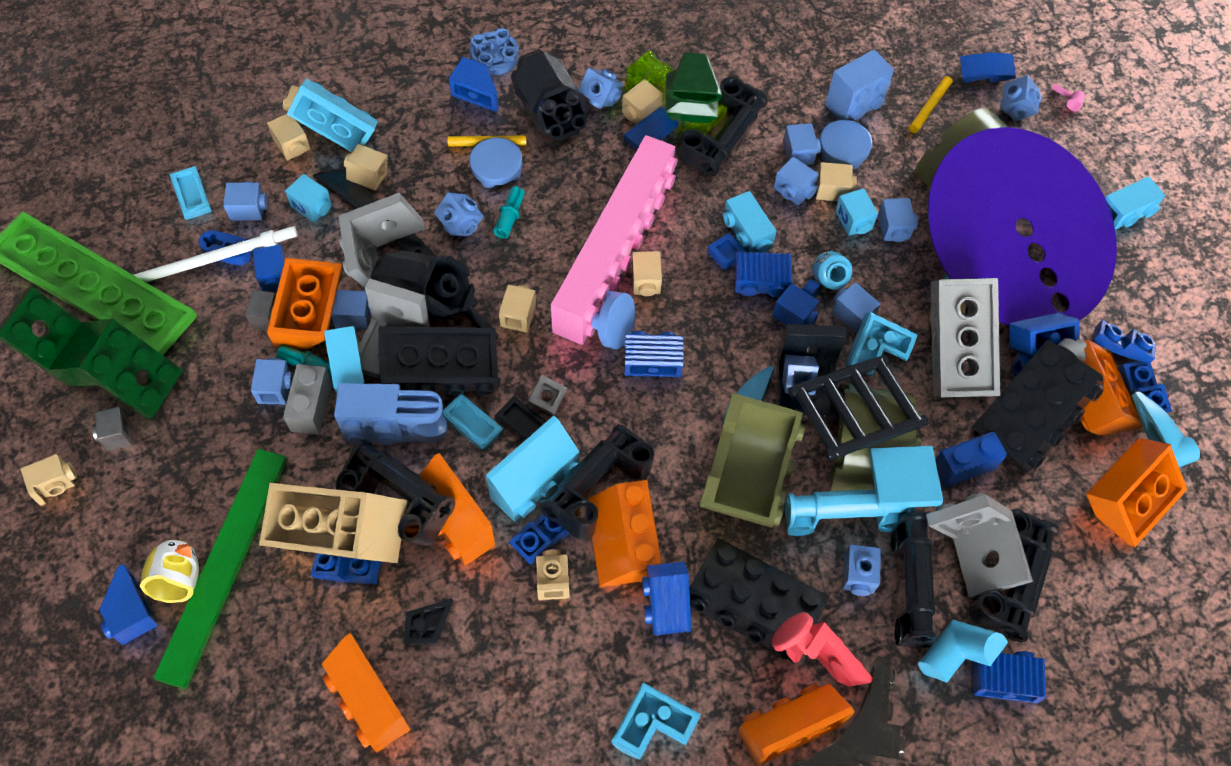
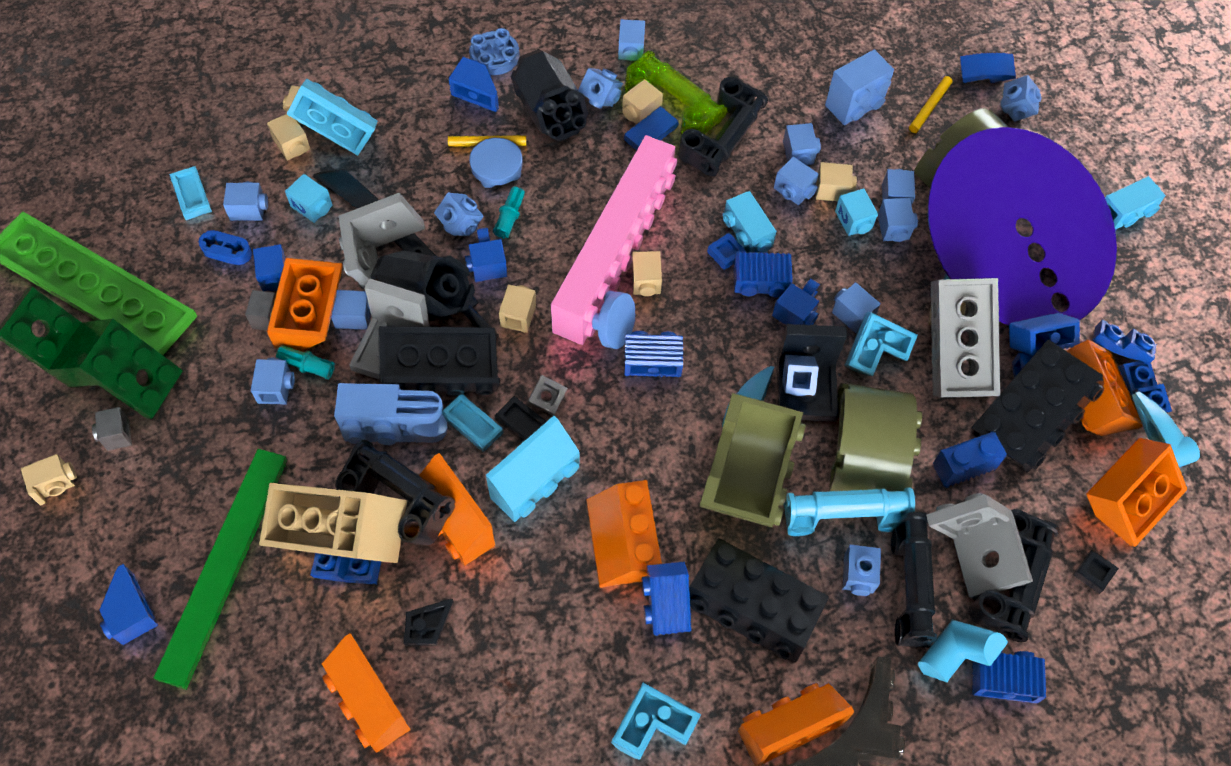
white bar [134,226,298,282] -> none
piece [140,540,199,603] -> none
light grey brick [283,364,332,435] -> none
medium azure brick [324,326,365,393] -> none
tan brick [344,144,388,191] -> none
blue slope [509,514,570,565] -> none
tan brick [536,549,570,600] -> none
black piece [539,424,655,540] -> none
dark green piece [665,52,722,123] -> none
coral piece [771,612,873,687] -> none
black bar [788,355,929,460] -> none
medium azure head [812,251,852,290] -> none
medium blue tile [820,120,872,169] -> none
medium azure tile [869,446,943,508] -> none
bright pink hand [1052,84,1085,112] -> none
light grey tile [1057,338,1087,362] -> none
none -> blue brick [465,228,508,282]
none -> medium blue brick [618,19,645,61]
none -> medium blue brick [882,169,915,205]
none -> black tile [1073,550,1119,594]

